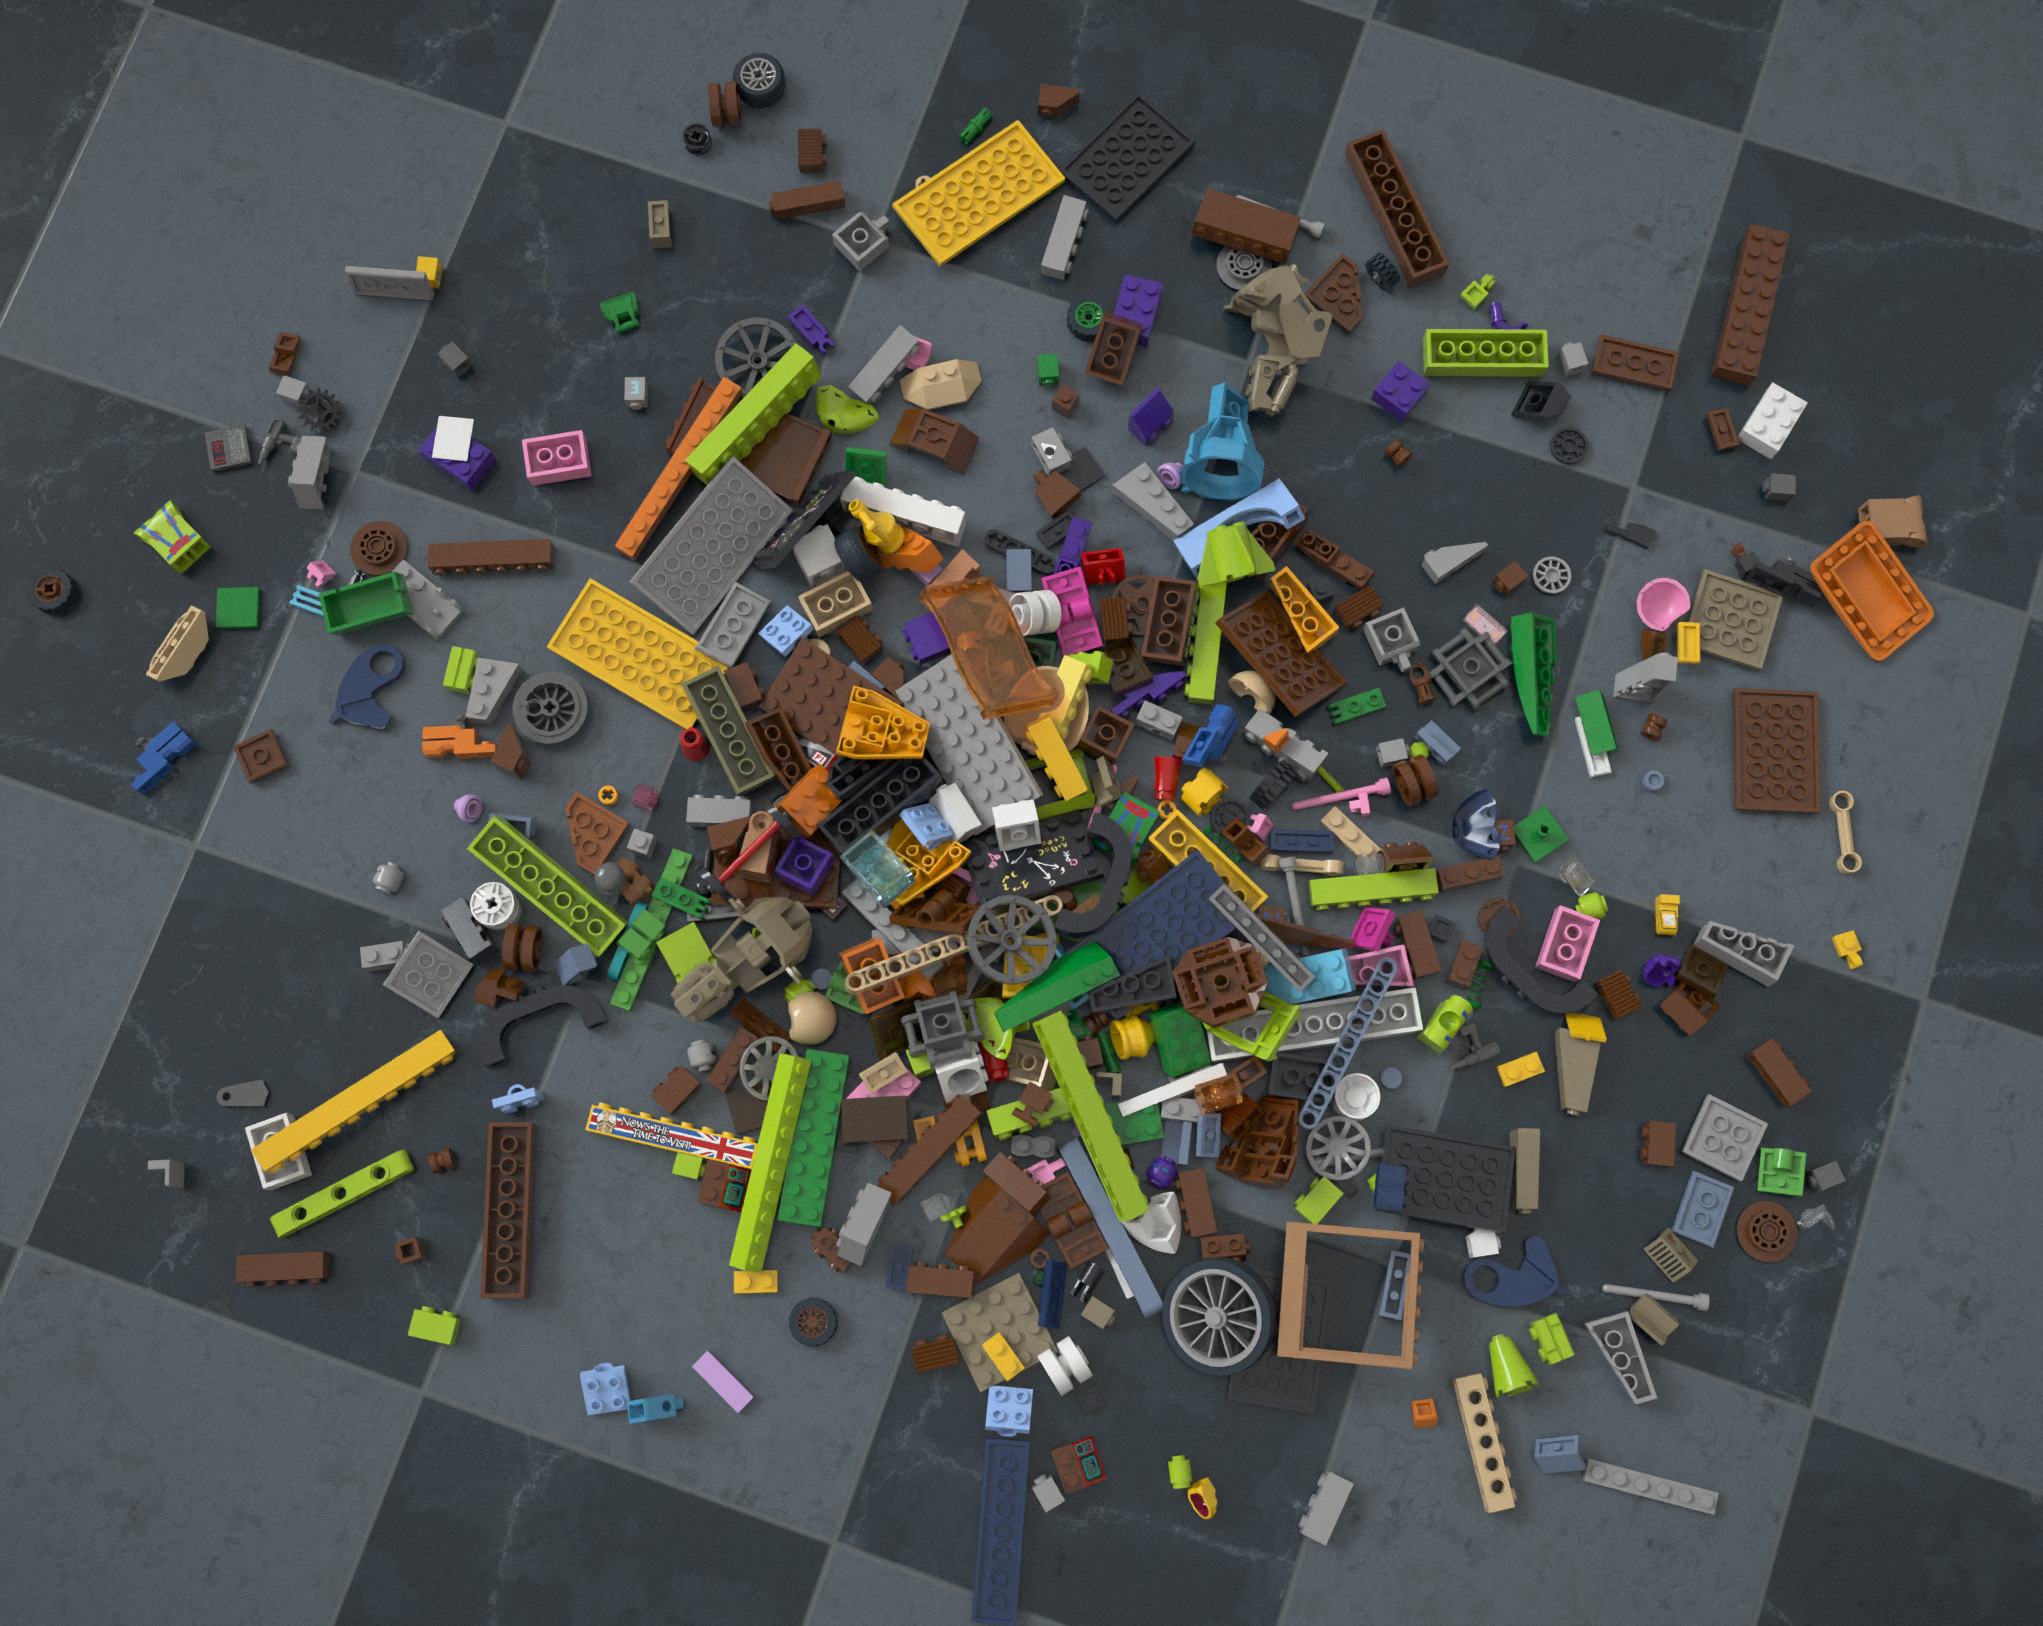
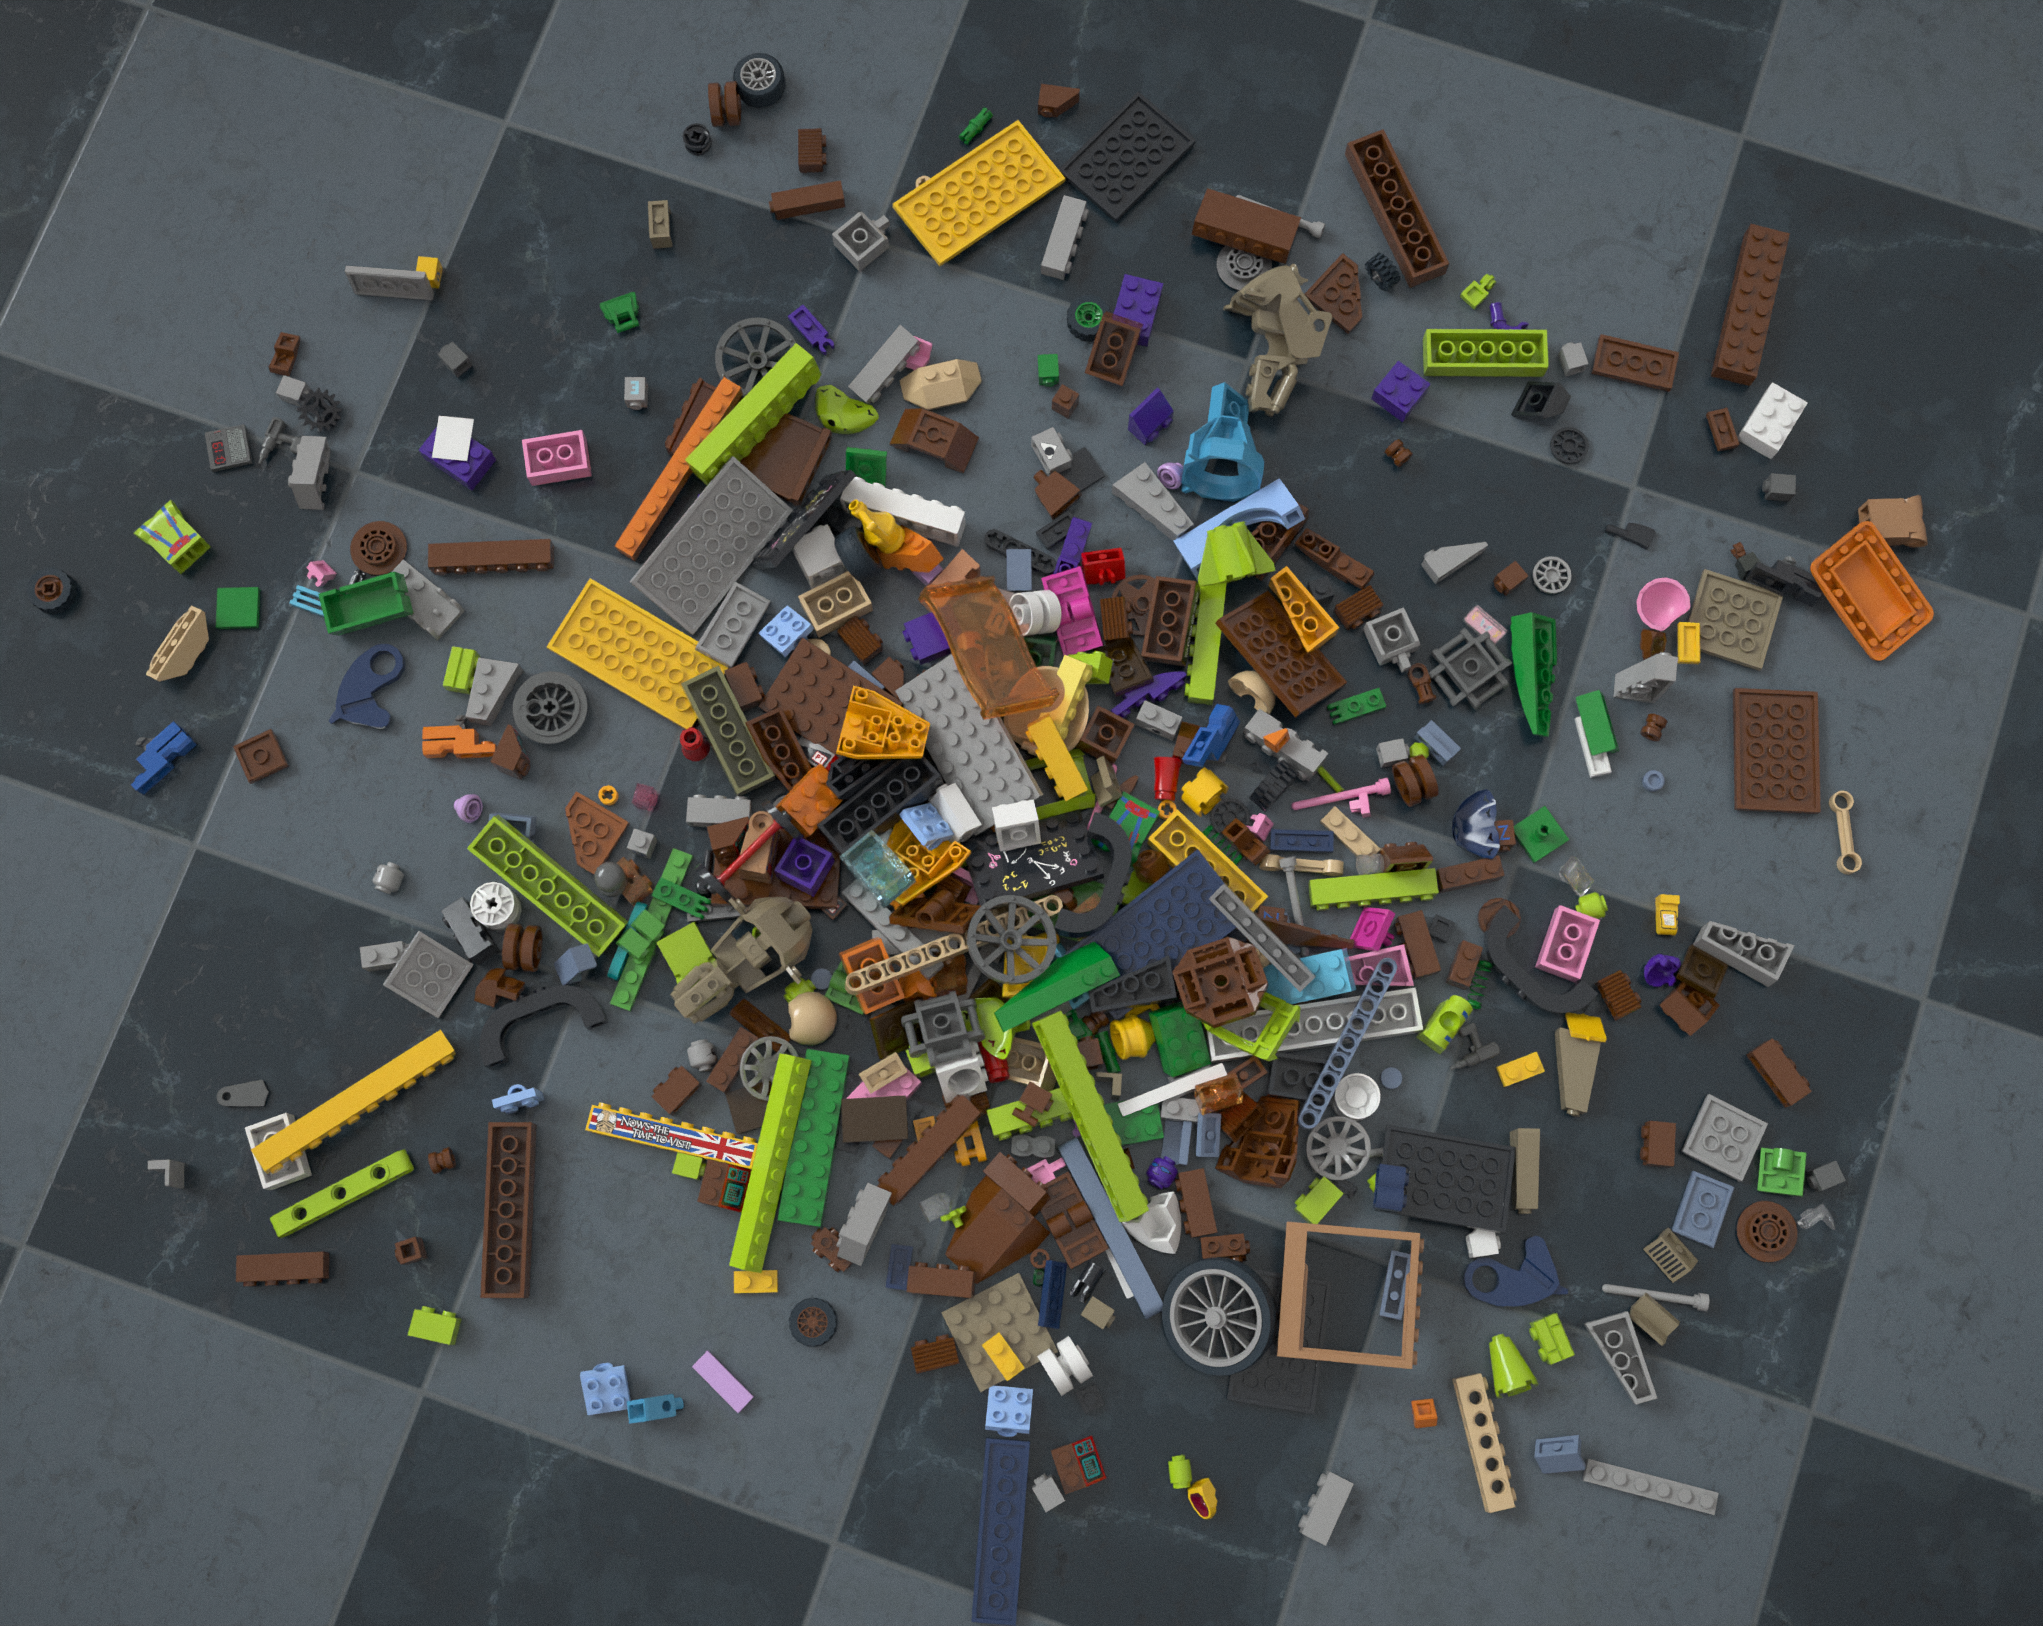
yellow plate [1832,930,1863,970] -> none

